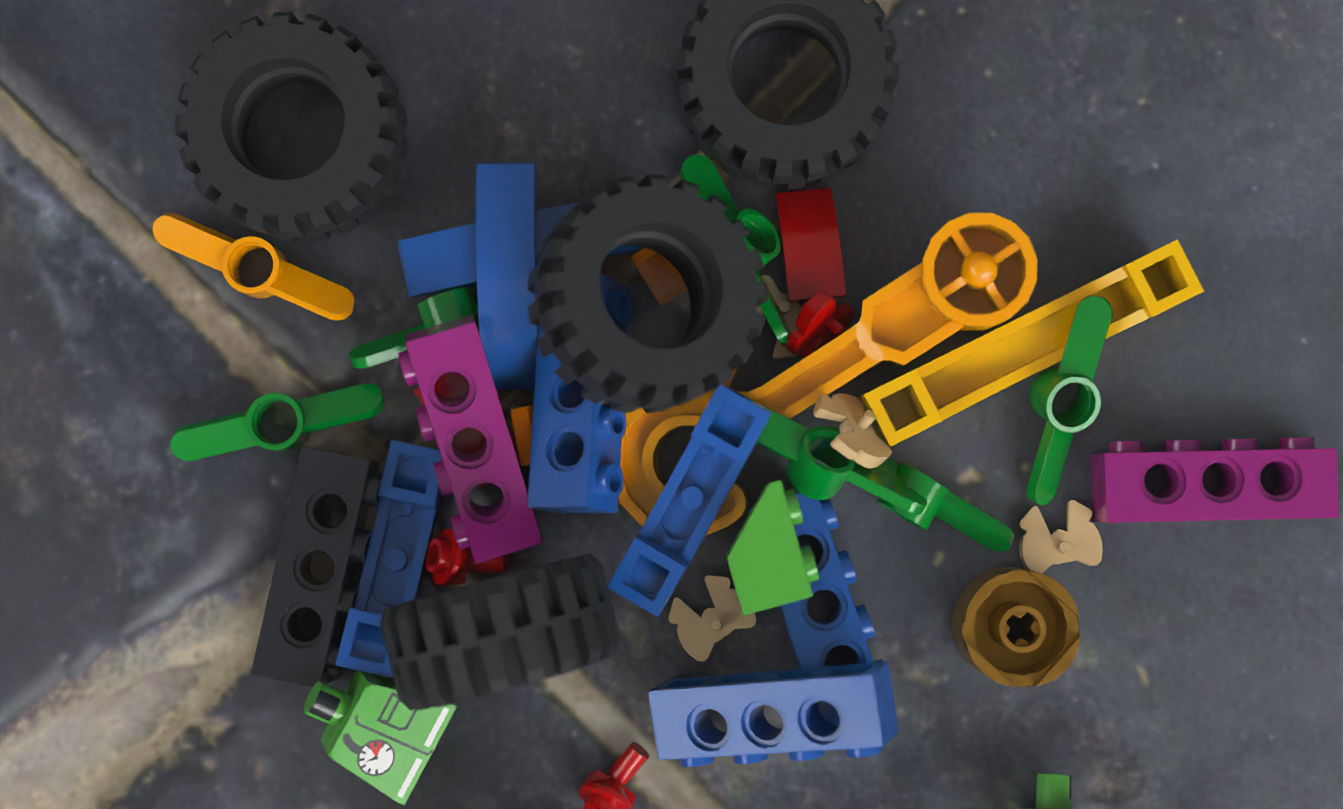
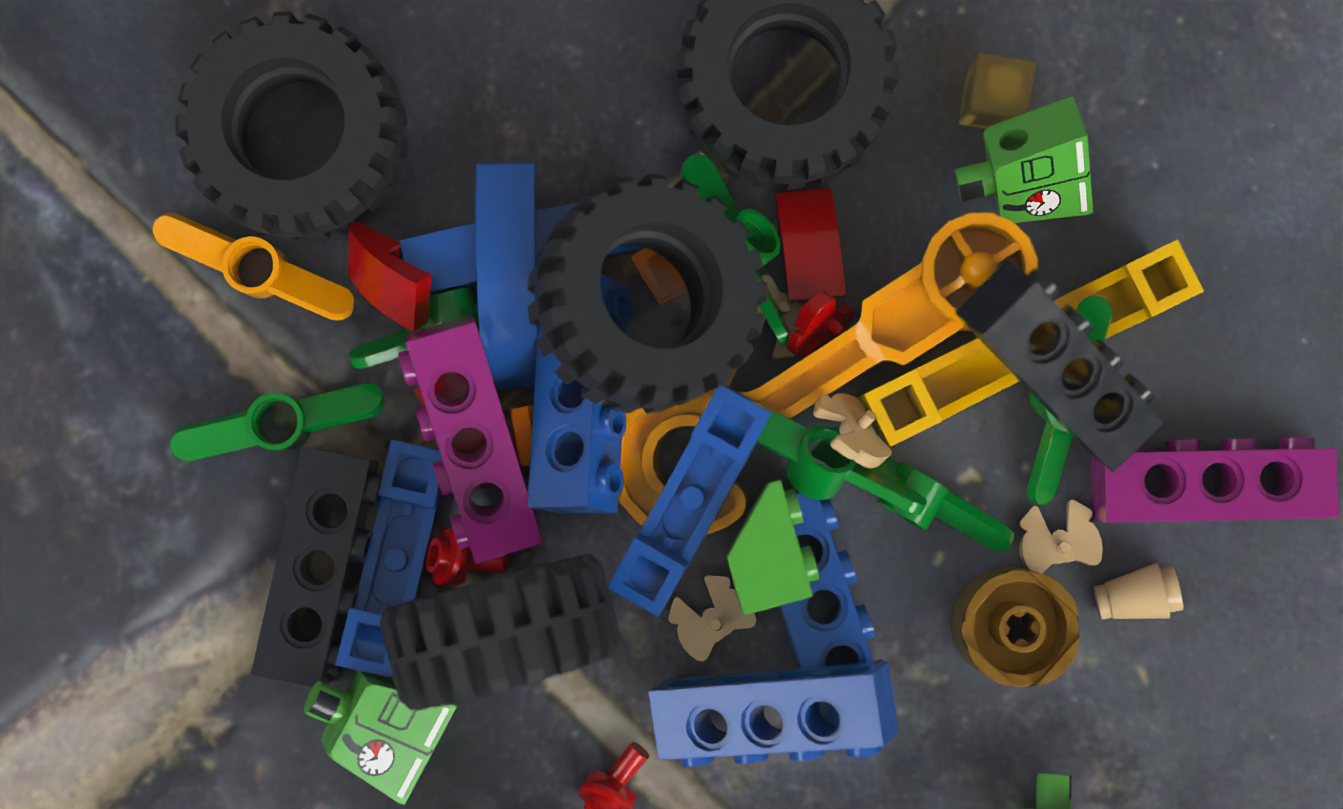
none -> red slope [347,221,431,332]
none -> bright green torso [954,96,1093,223]
none -> black brick [954,260,1164,473]
none -> clear yellow brick [959,53,1036,129]
none -> tan cone [1093,562,1183,620]

